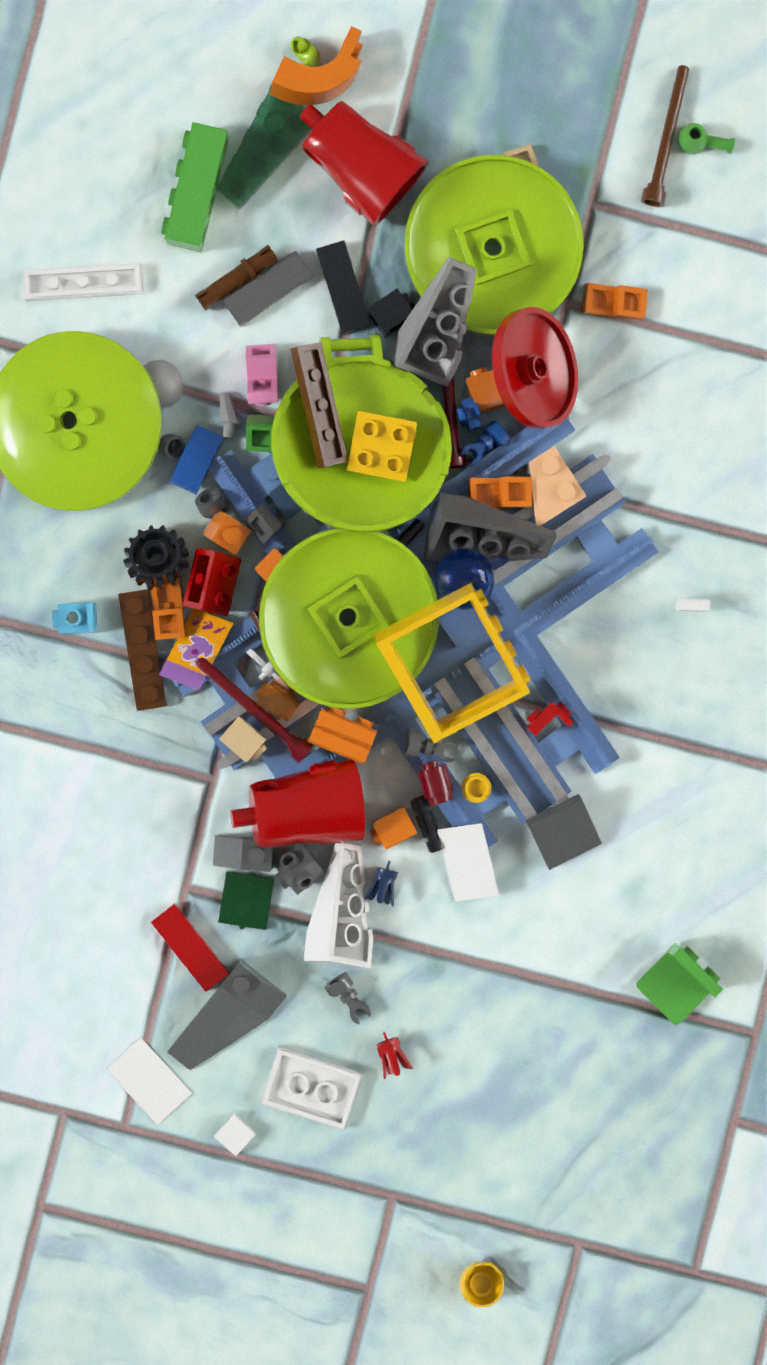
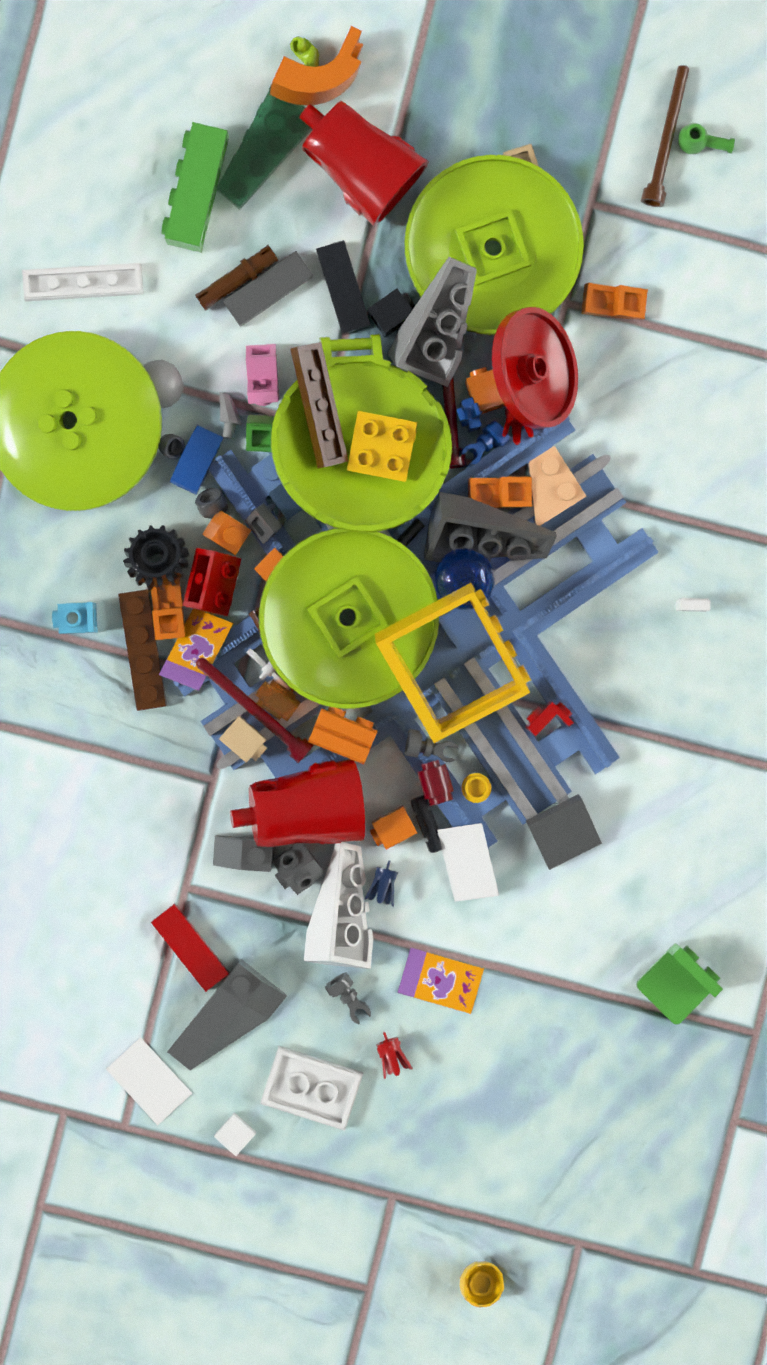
dark green piece [218,871,275,930] -> none
none -> sticker [398,948,484,1014]
none -> red piece [502,408,534,445]

